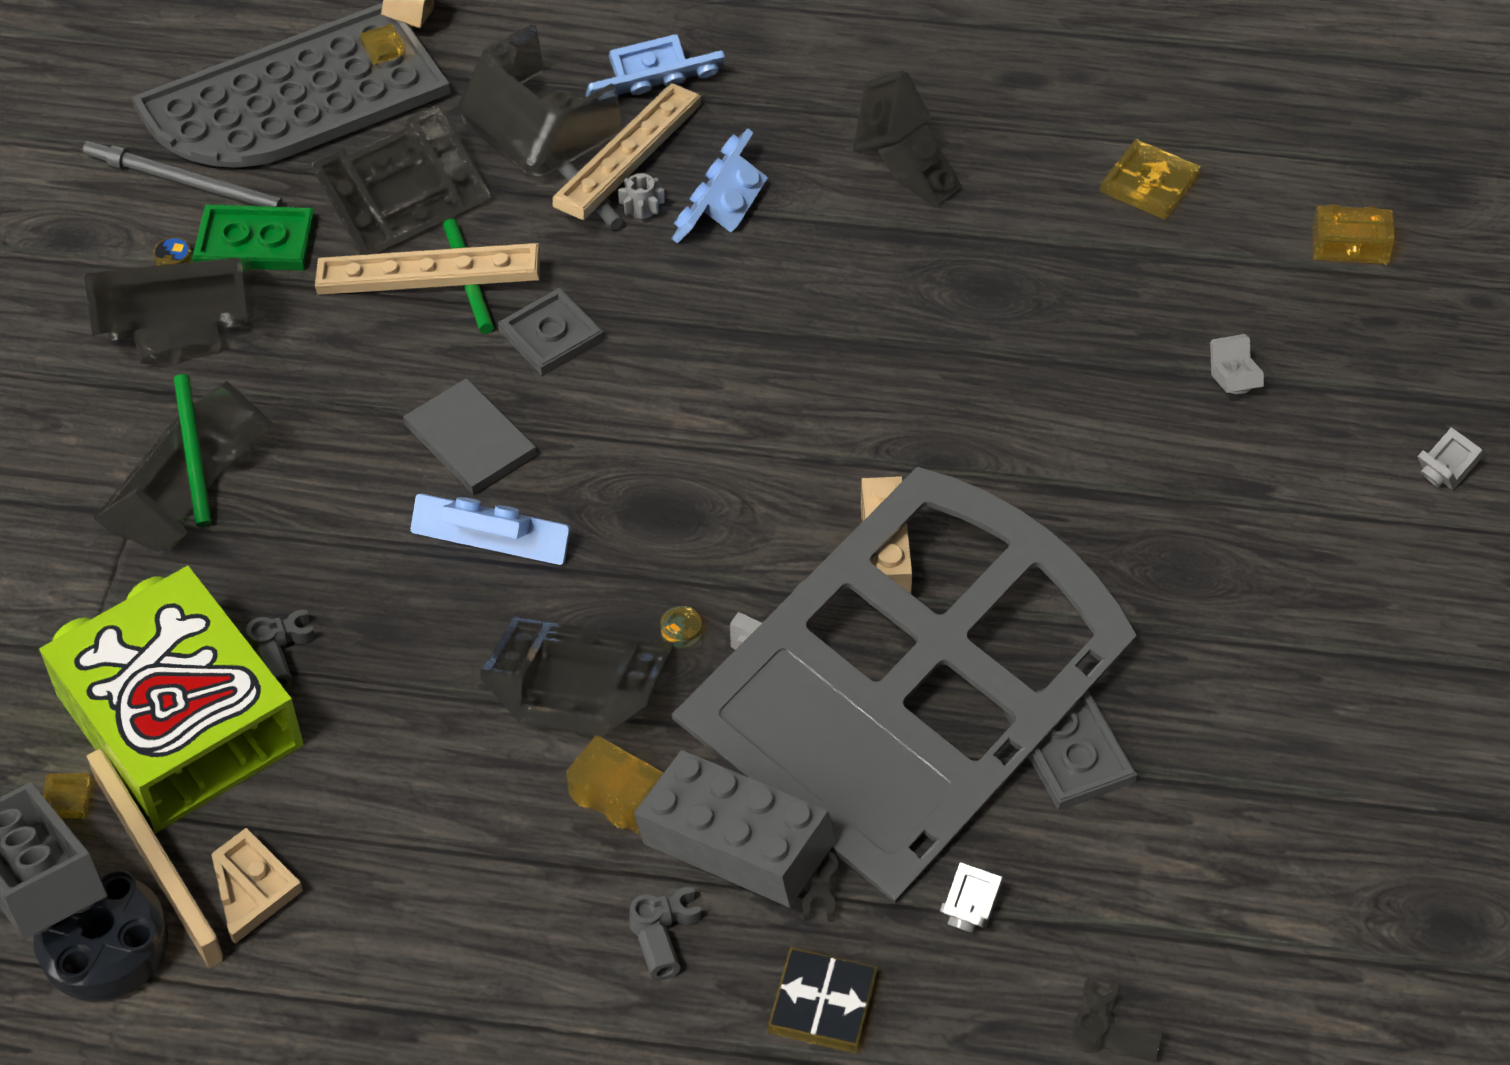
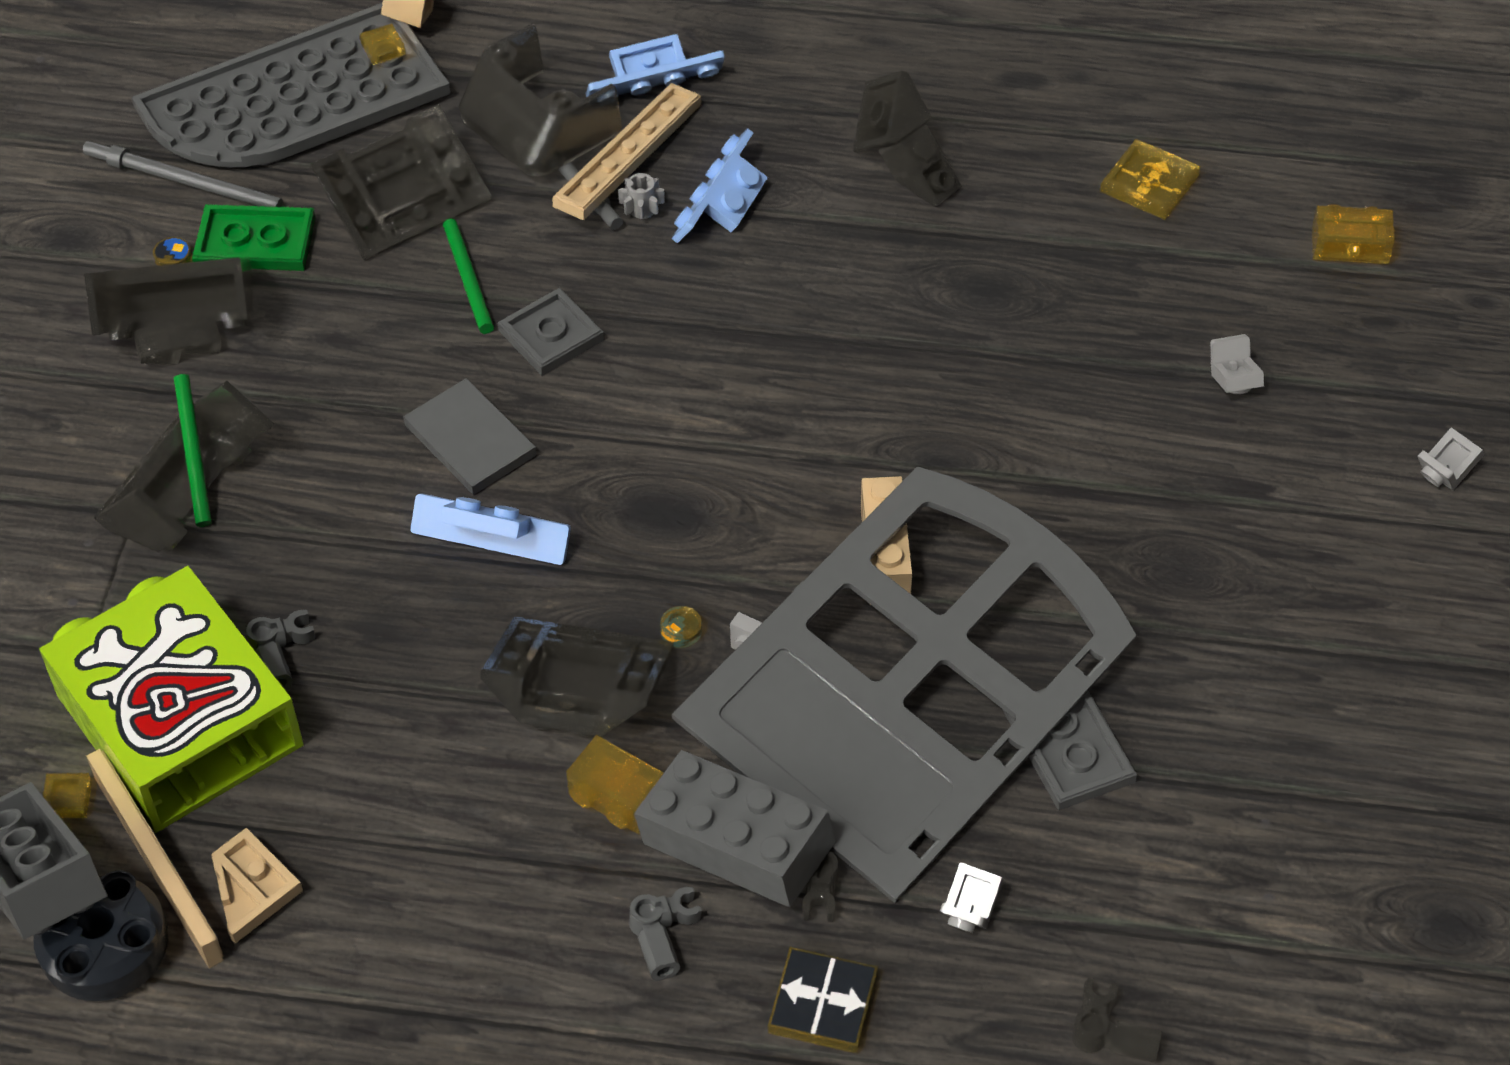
tan tile [315,243,541,295] -> none

